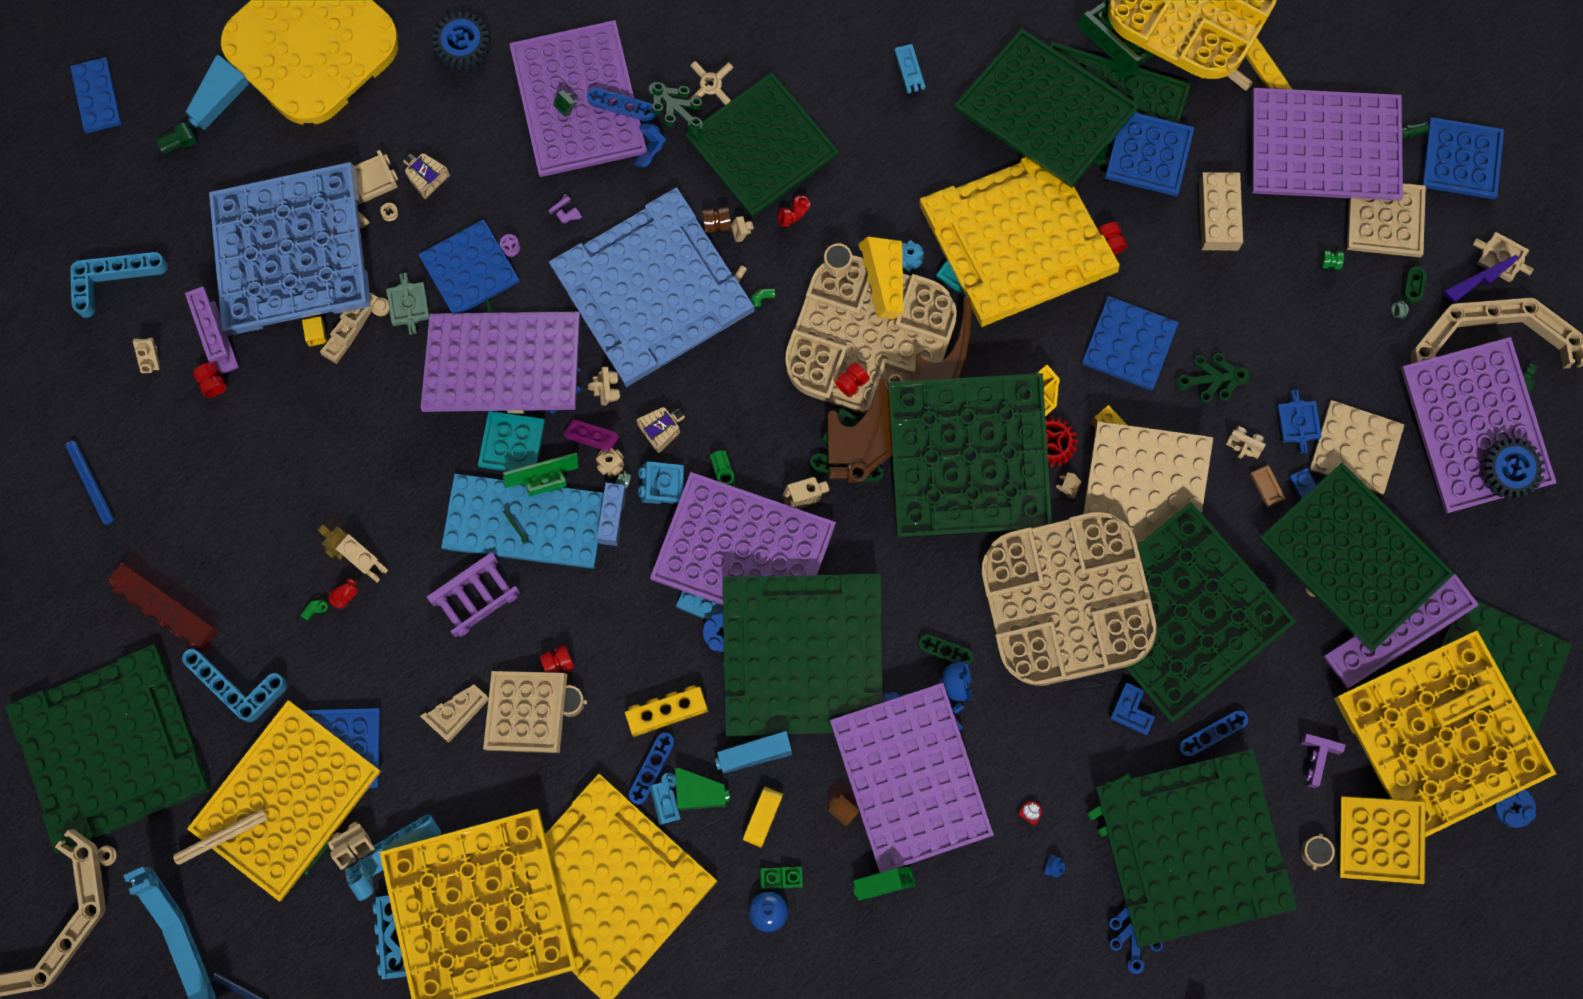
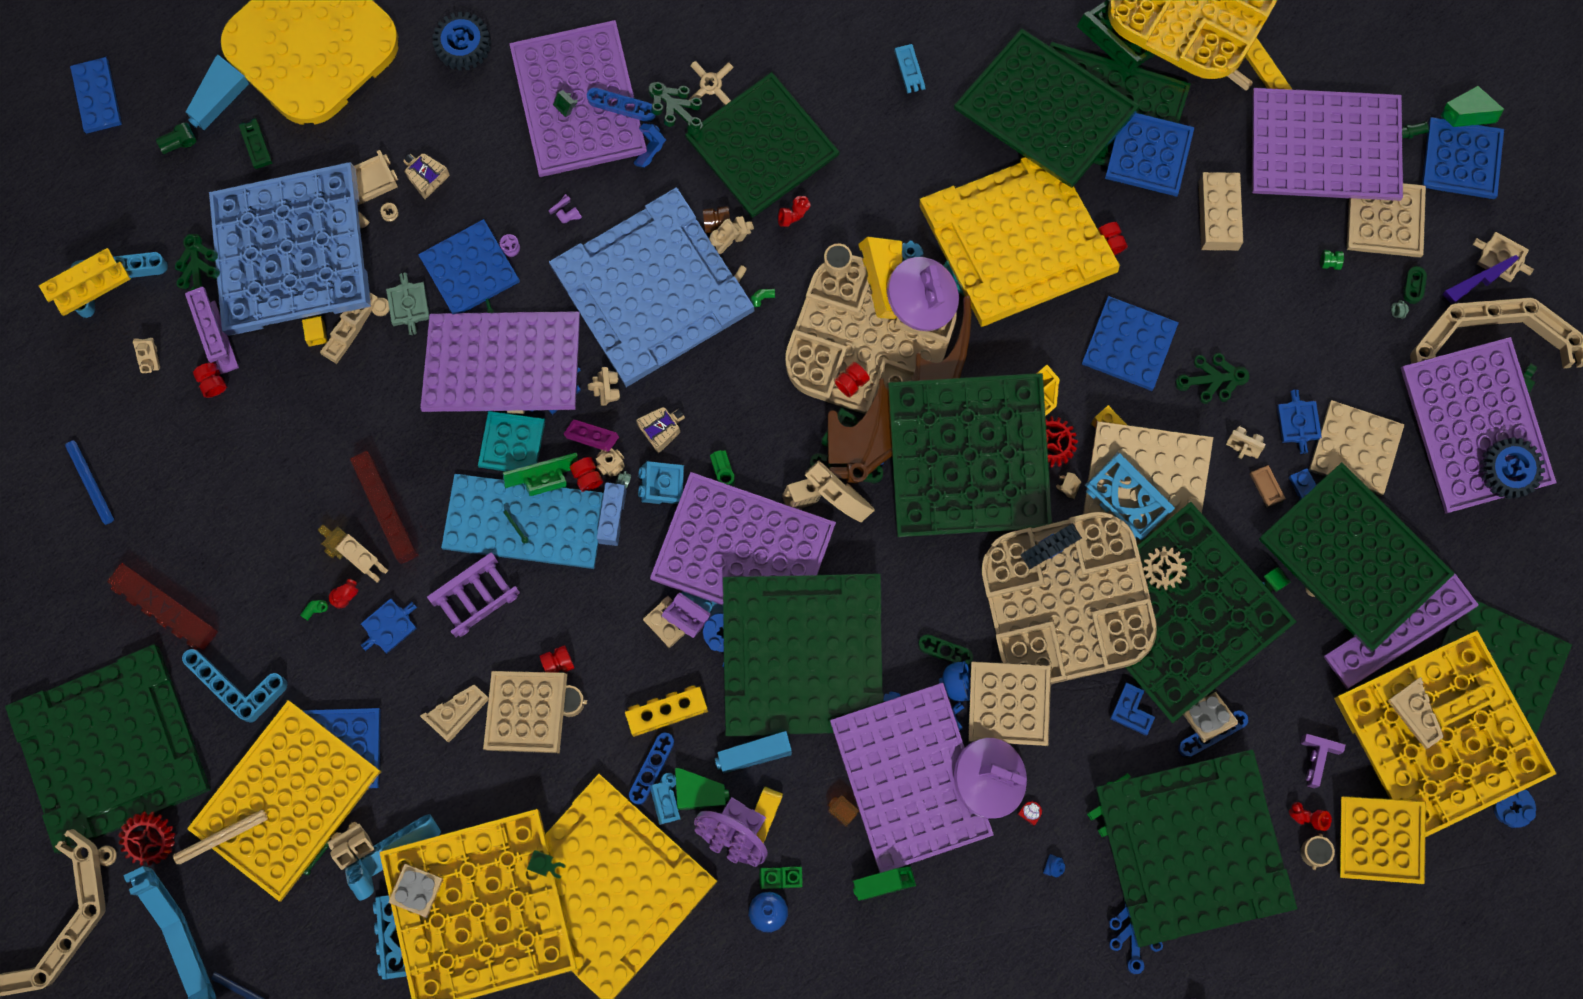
none -> yellow fence [39,248,131,316]
none -> red gear [119,812,175,866]
none -> dark green plant [175,234,220,291]
none -> dark green plate [239,118,272,169]
none -> clear red brick [350,451,418,564]
none -> blue plate [361,599,417,654]
none -> light grey piece [388,864,443,918]
none -> dark green plate [527,850,566,879]
none -> red wheel [570,457,603,492]
none -> tan plate [643,596,685,648]
none -> medium lavender bracket [662,593,710,638]
none -> medium lavender bracket [694,797,768,867]
none -> tan hips [709,219,742,254]
none -> tan slope [805,460,875,522]
none -> medium lavender bracket [887,257,959,331]
none -> medium lavender bracket [954,738,1027,819]
none -> tan plate [969,662,1051,746]
none -> black wheel [1020,523,1082,570]
none -> dark azure fence [1085,452,1175,541]
none -> tan gear [1143,547,1187,590]
none -> light grey piece [1184,692,1238,743]
none -> green slope [1264,567,1290,592]
none -> red arm [1289,802,1332,831]
none -> tan wing [1388,677,1443,750]
none -> green slope [1441,86,1504,127]

